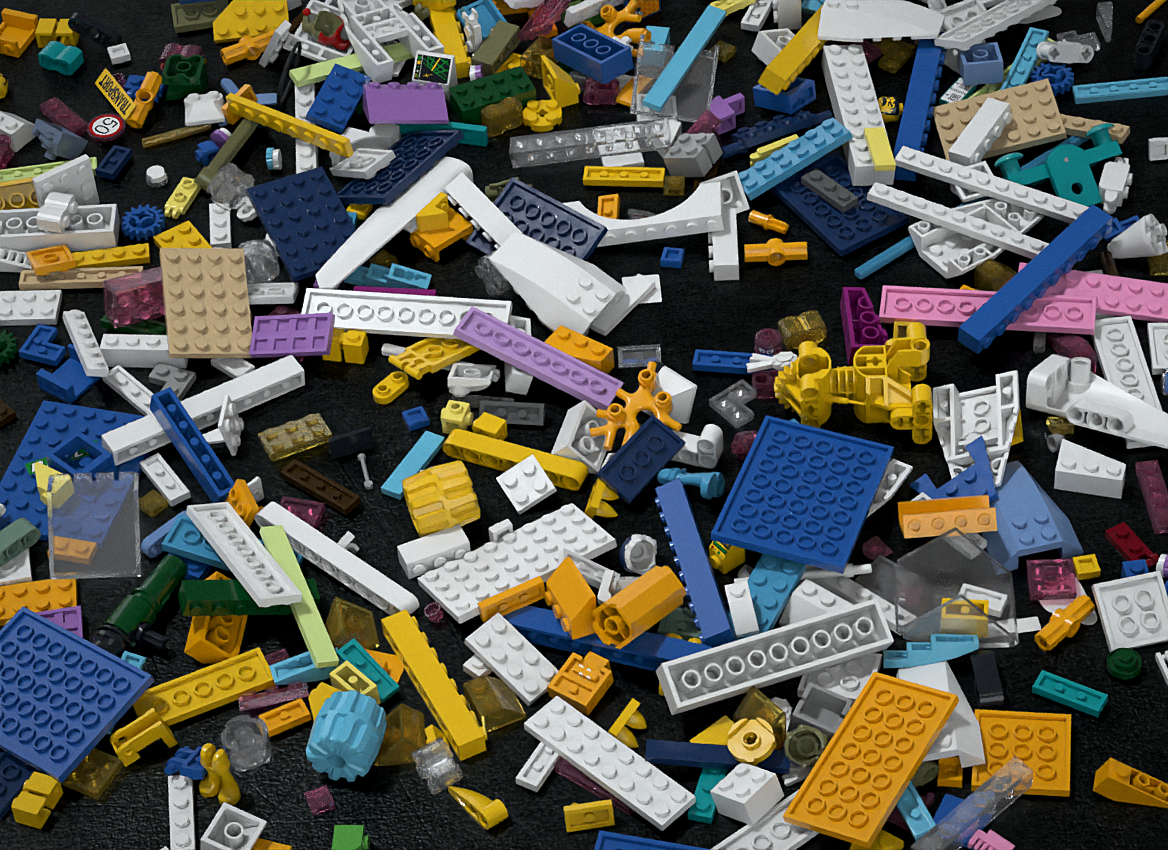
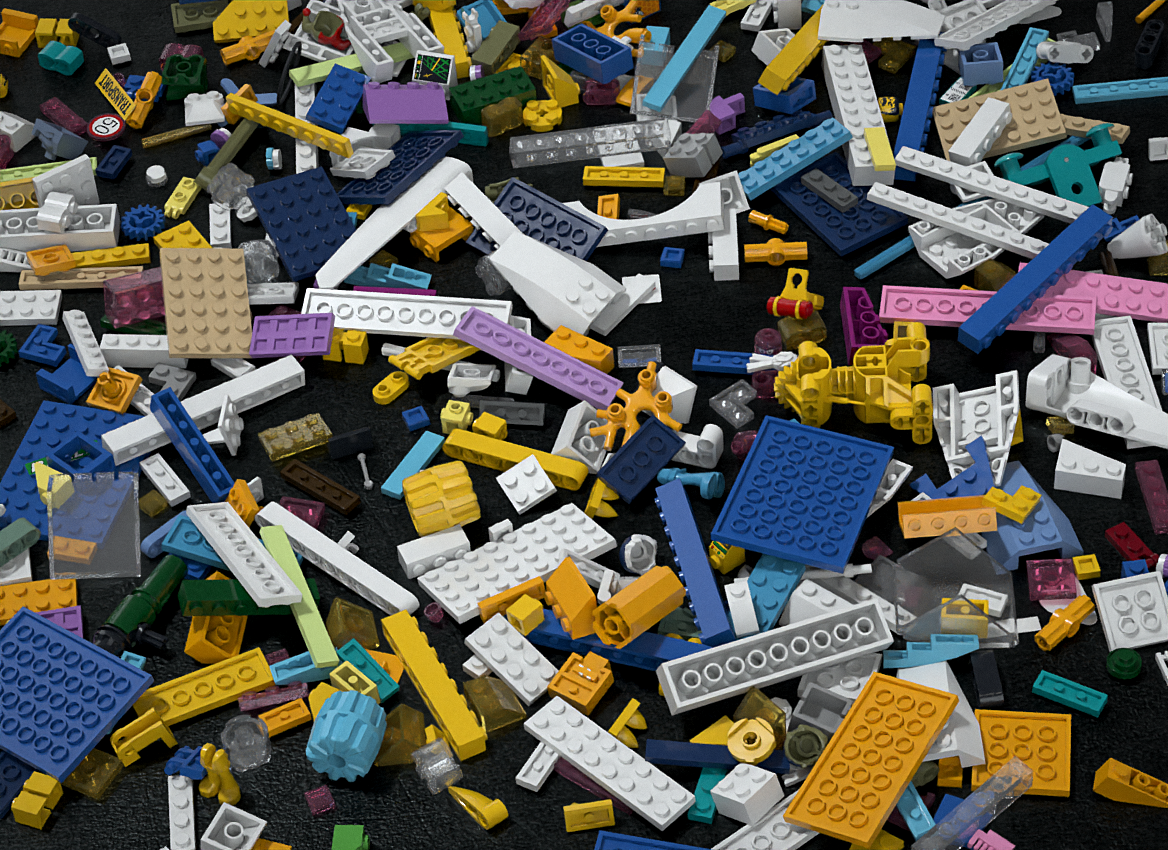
none -> light orange plate [86,367,143,415]
none -> yellow brick [506,594,545,636]
none -> piece [767,268,824,320]
none -> yellow plate [981,485,1042,524]

